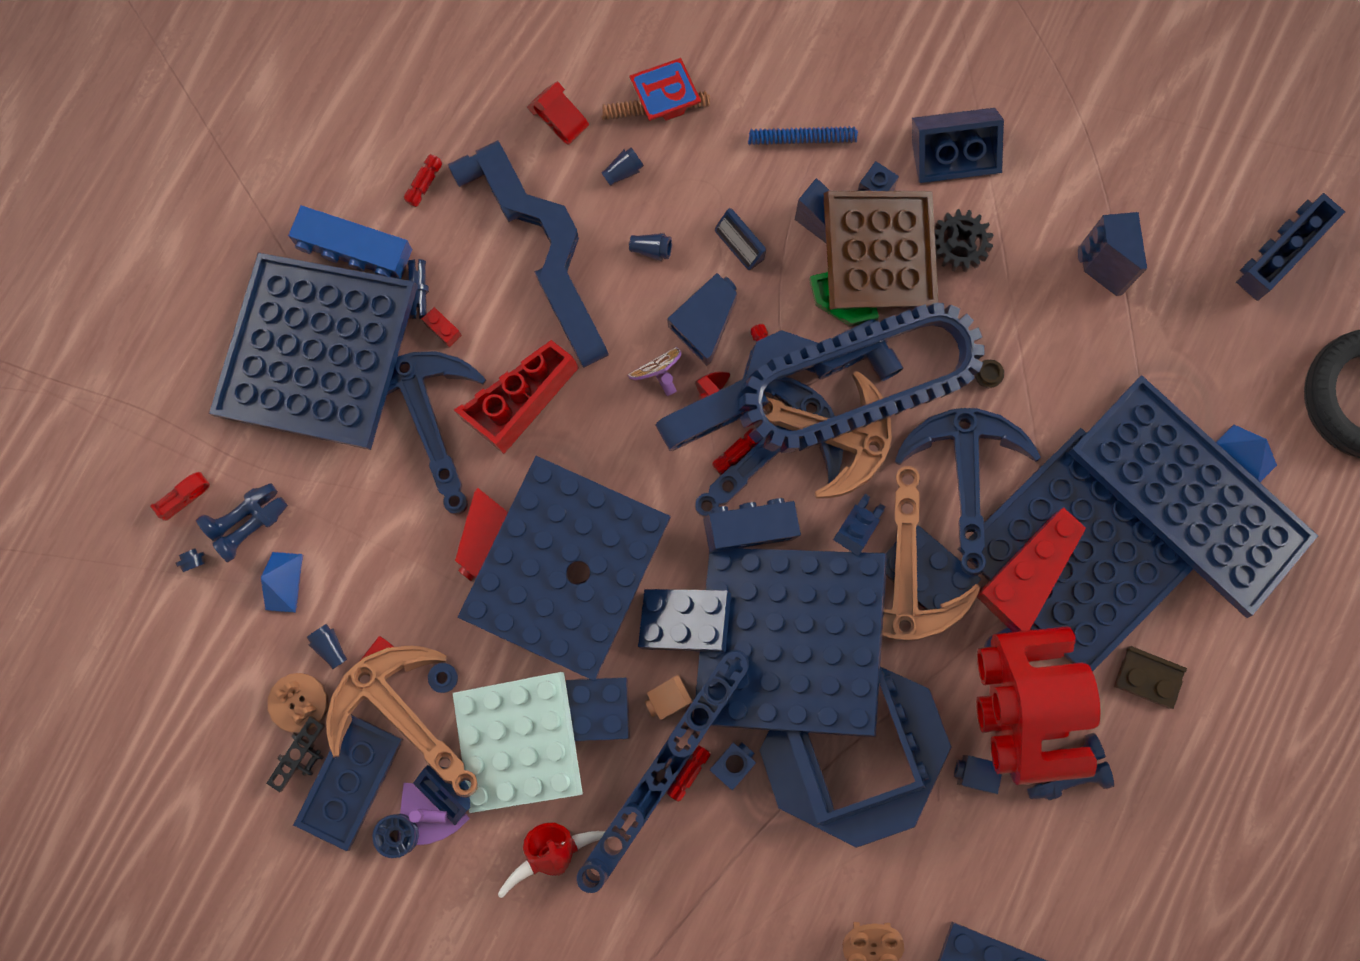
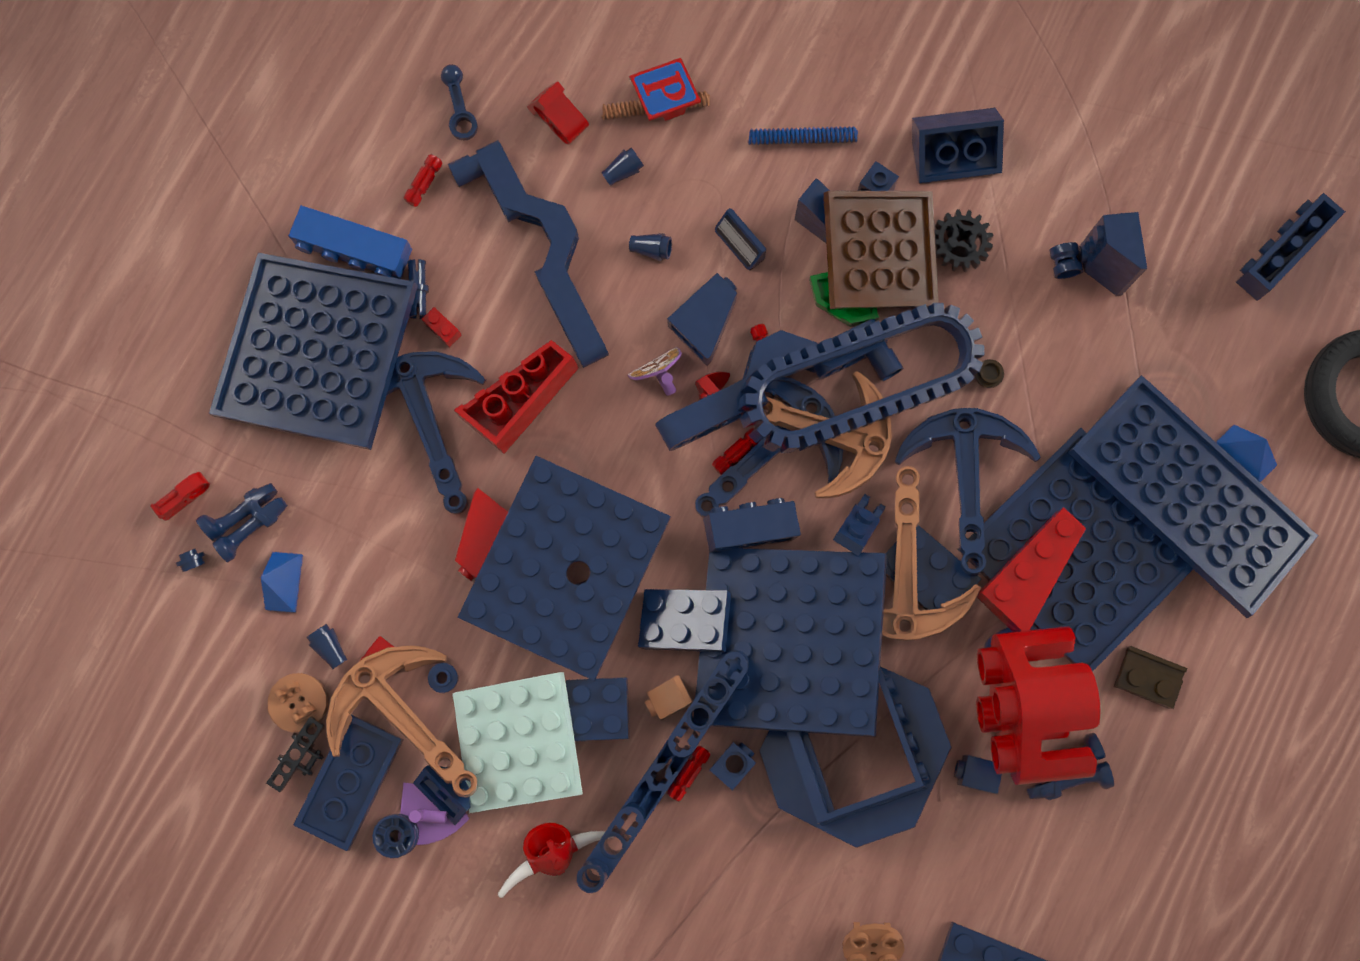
none -> dark blue piece [441,64,478,141]
none -> dark blue wheel [1049,242,1083,279]

